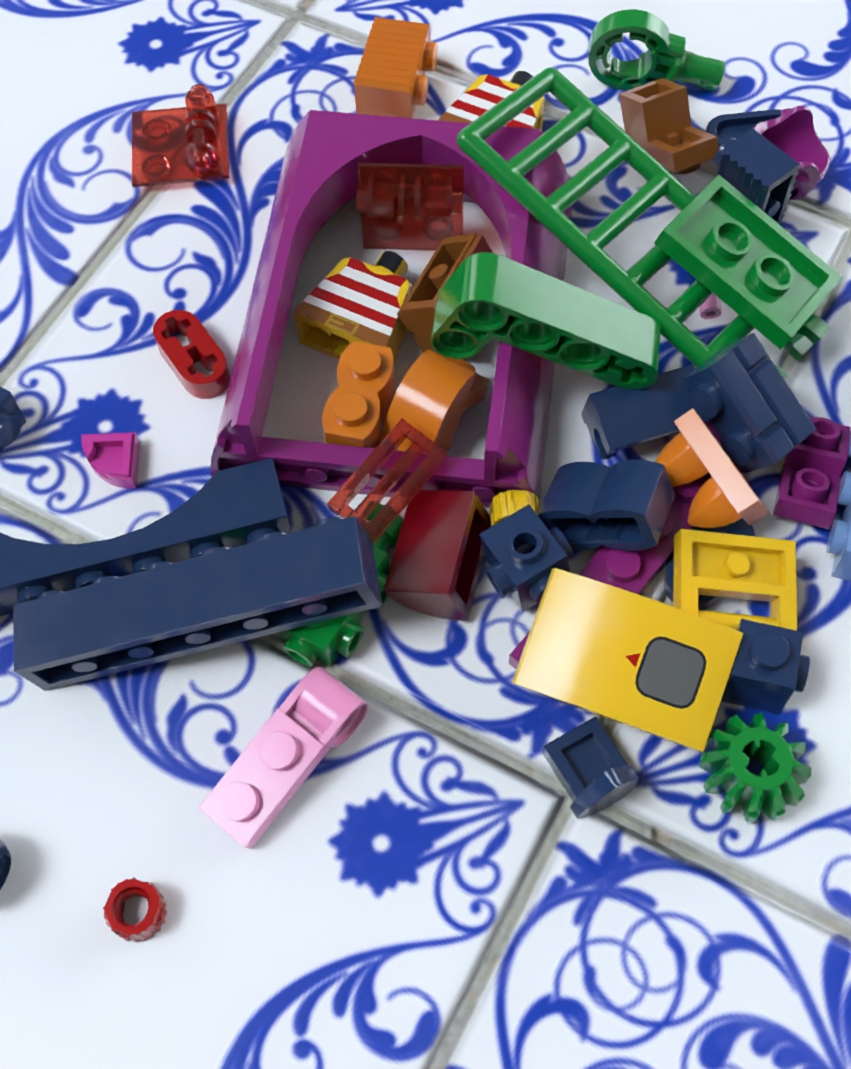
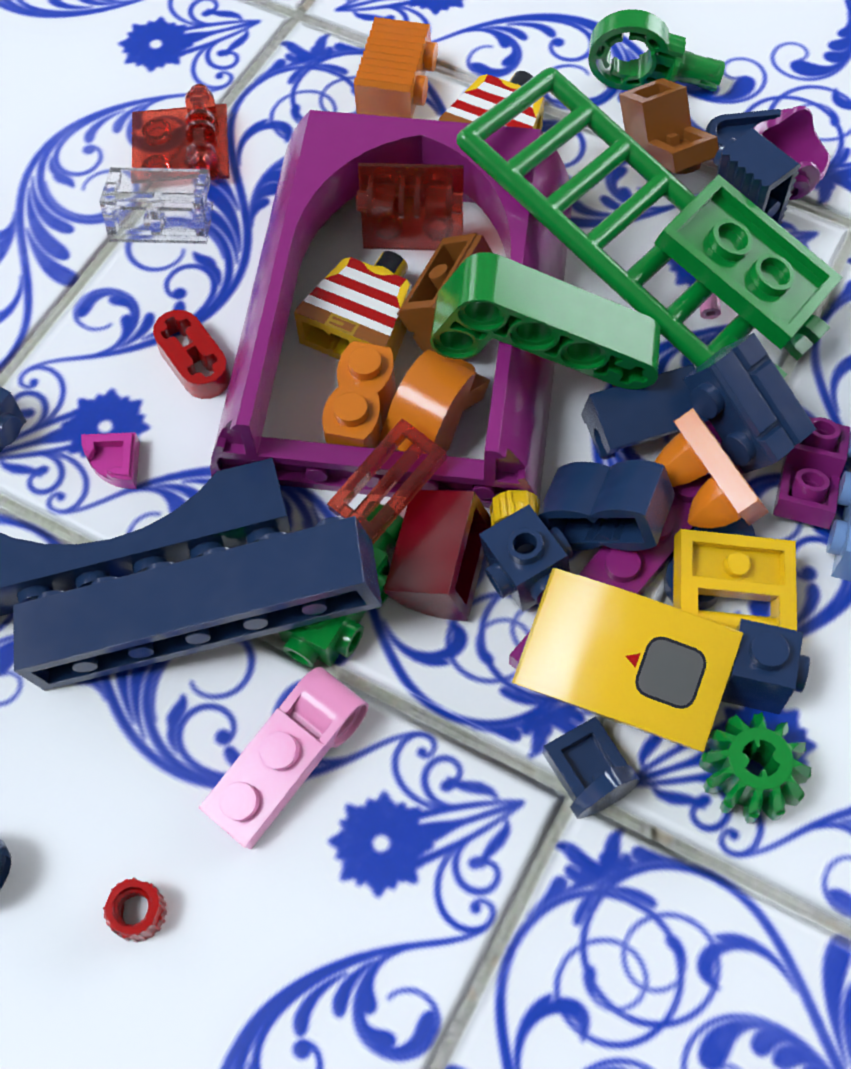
none -> clear hinge [99,167,213,244]

